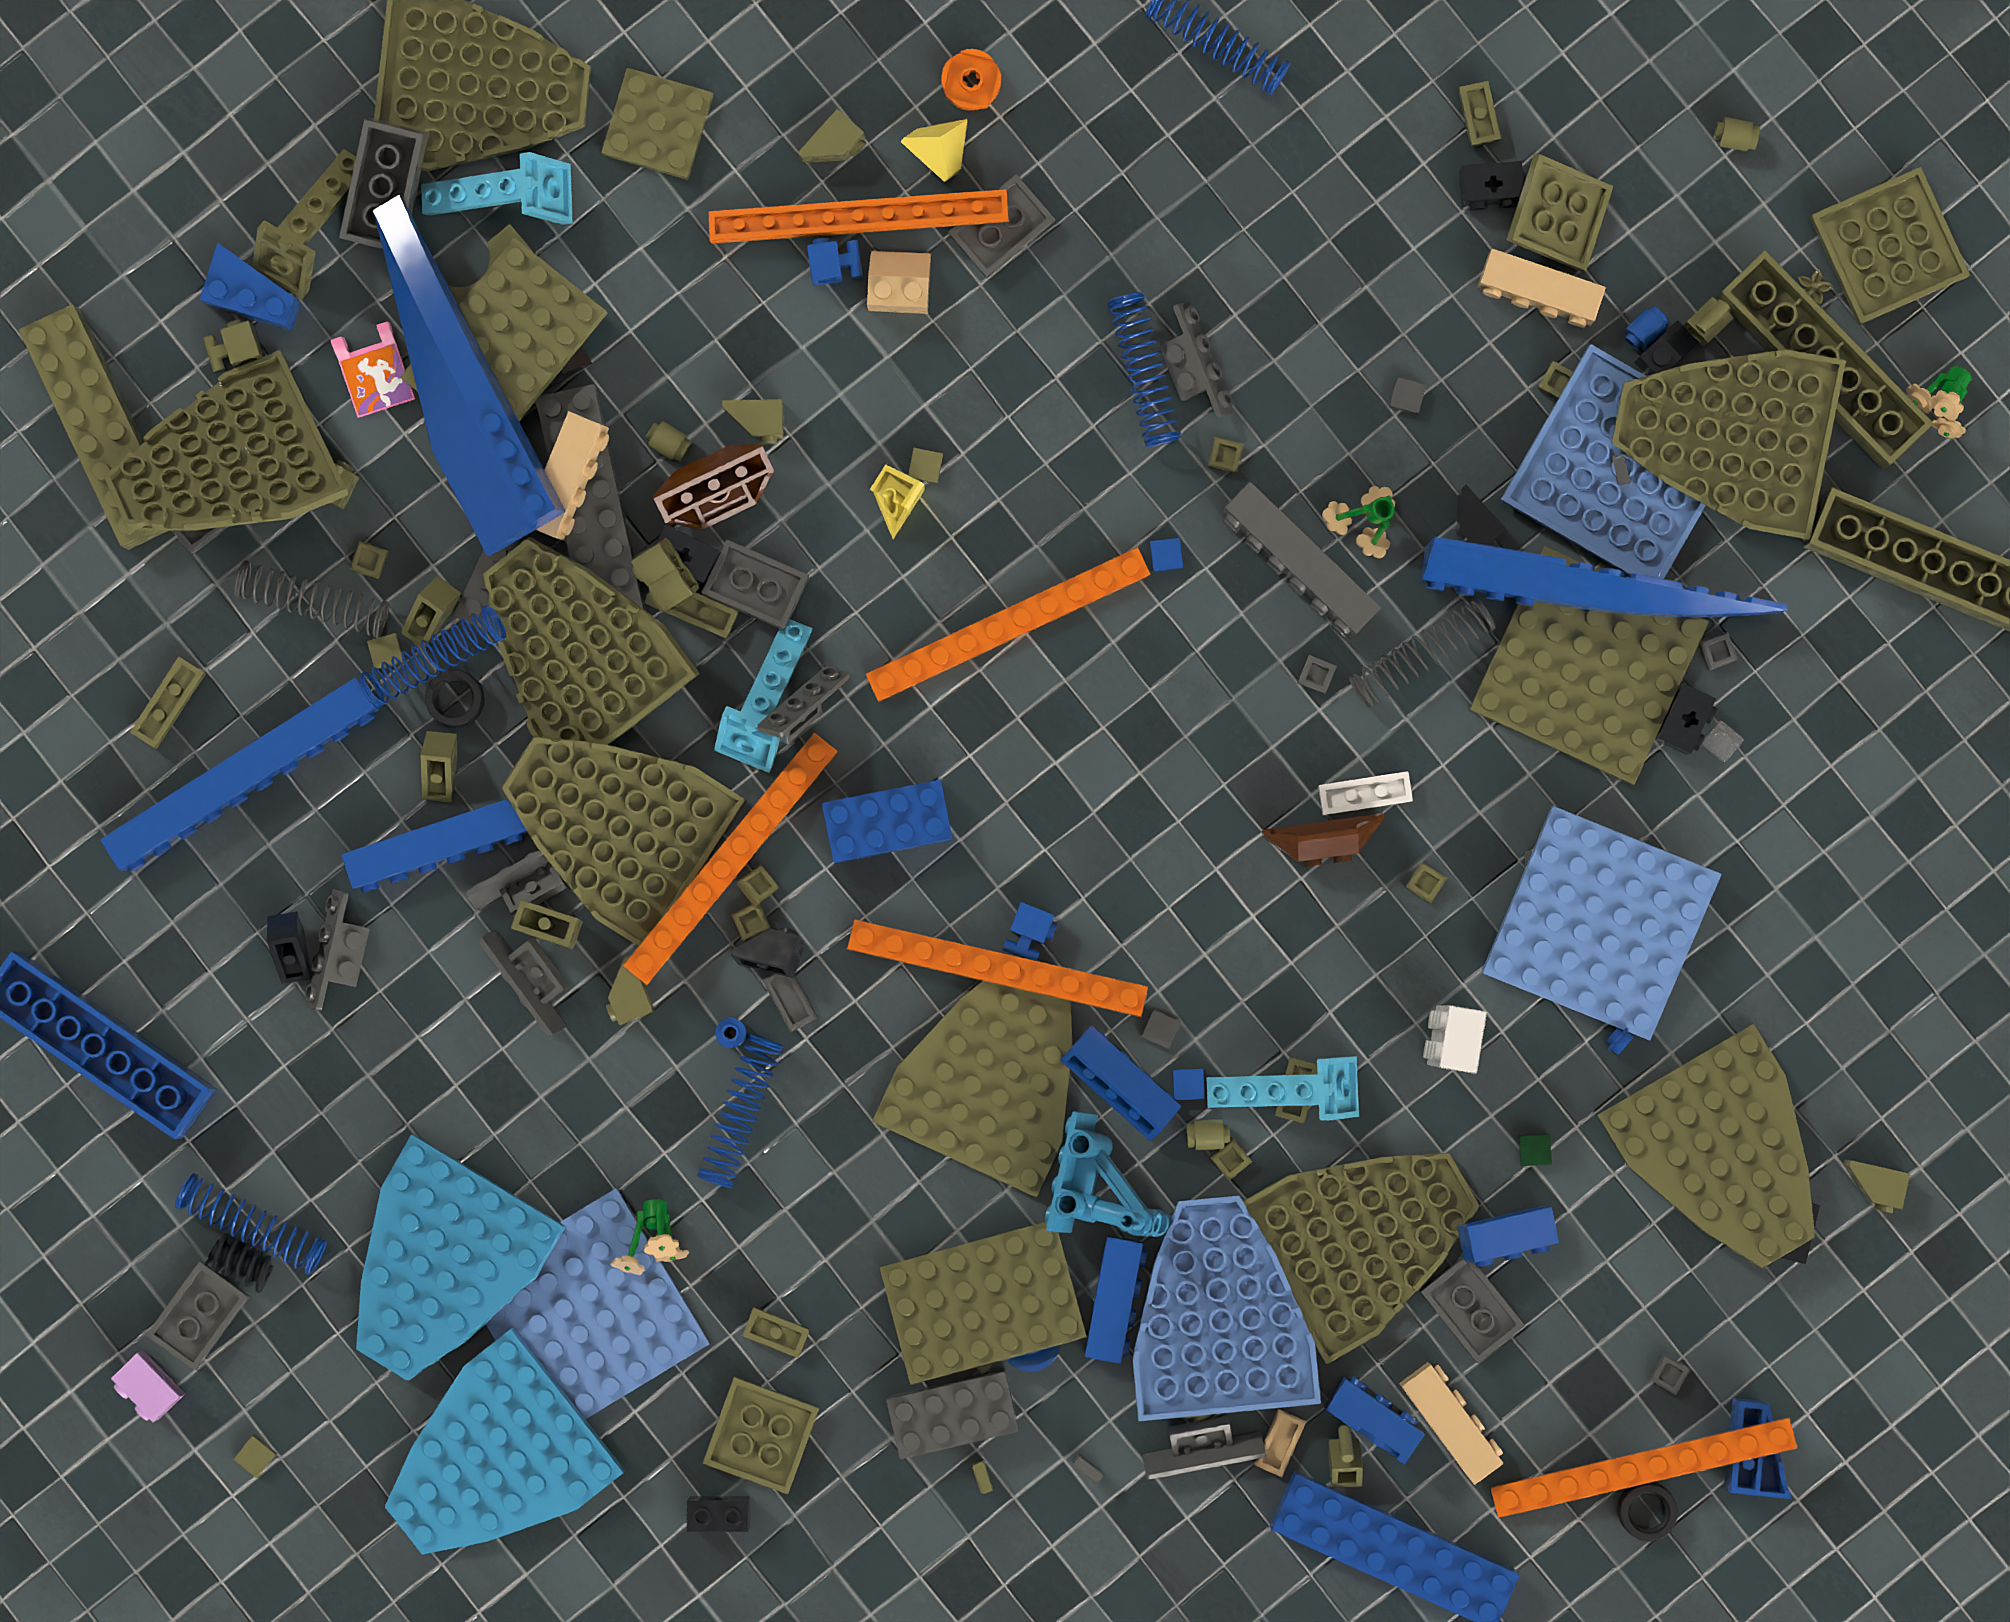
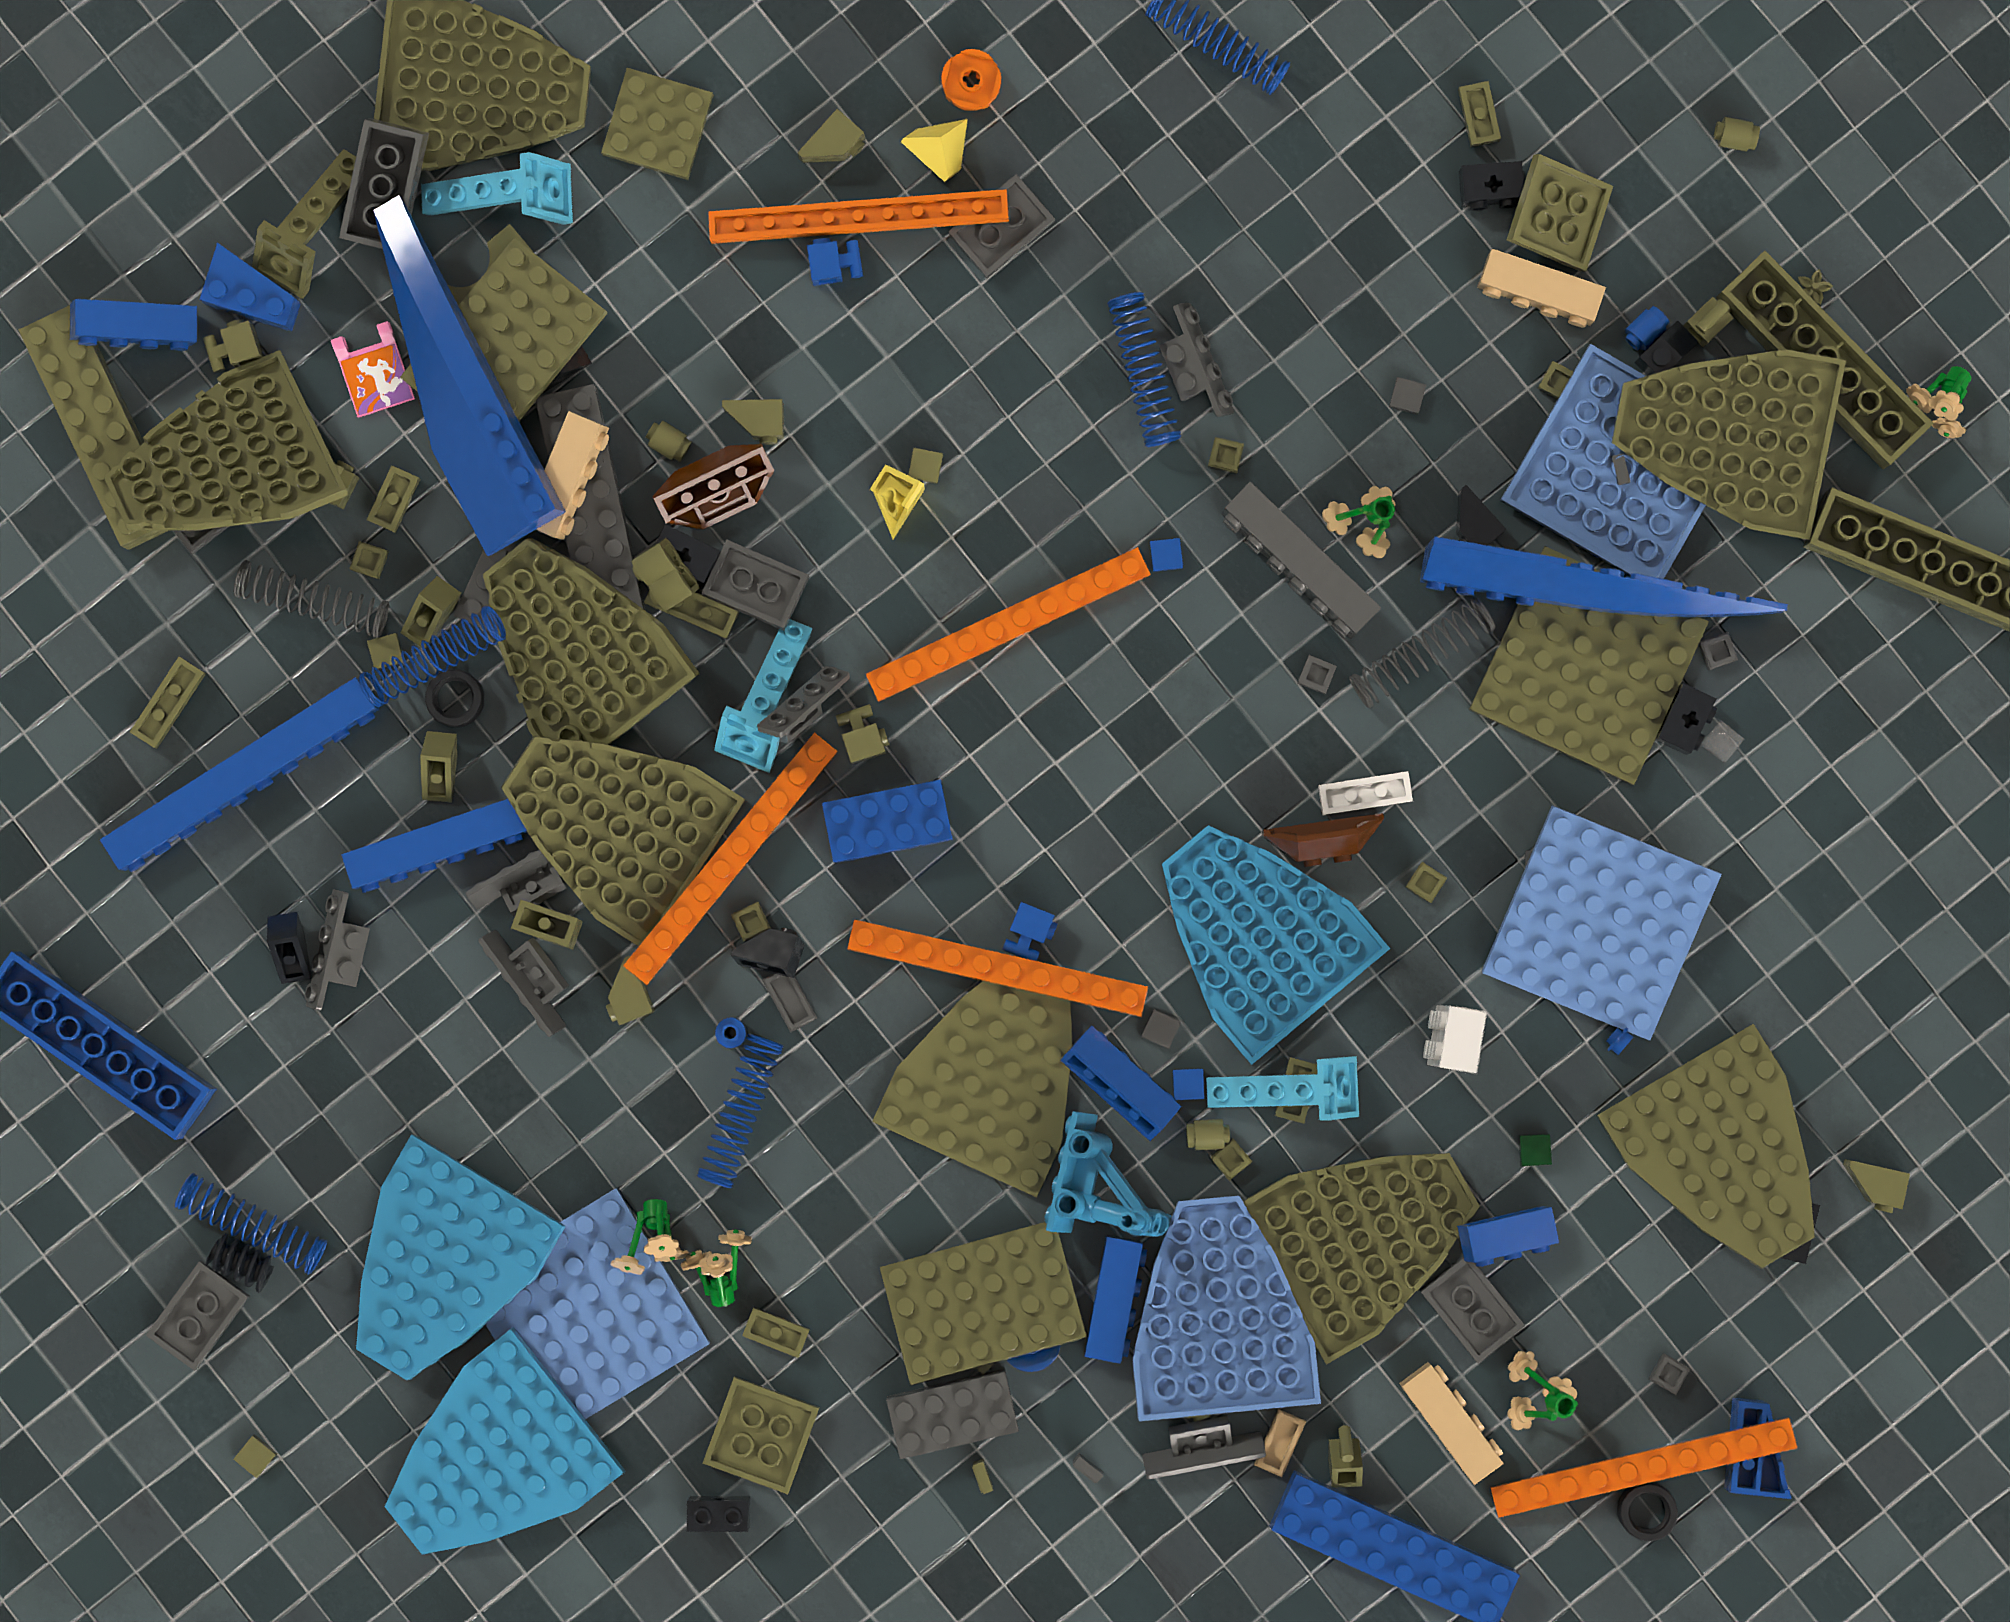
lavender brick [111,1350,185,1422] -> none
olive tile [736,864,780,907] -> none
tan slope [867,251,931,314] -> none
blue wedge [1323,1376,1425,1465] -> none
olive plate [1809,167,1970,326] -> none
none -> blue brick [70,299,197,351]
none -> olive plate [367,465,420,533]
none -> plant [680,1229,752,1307]
none -> olive brick [836,704,890,765]
none -> dark azure wing [1161,825,1390,1065]
none -> plant [1507,1351,1578,1430]

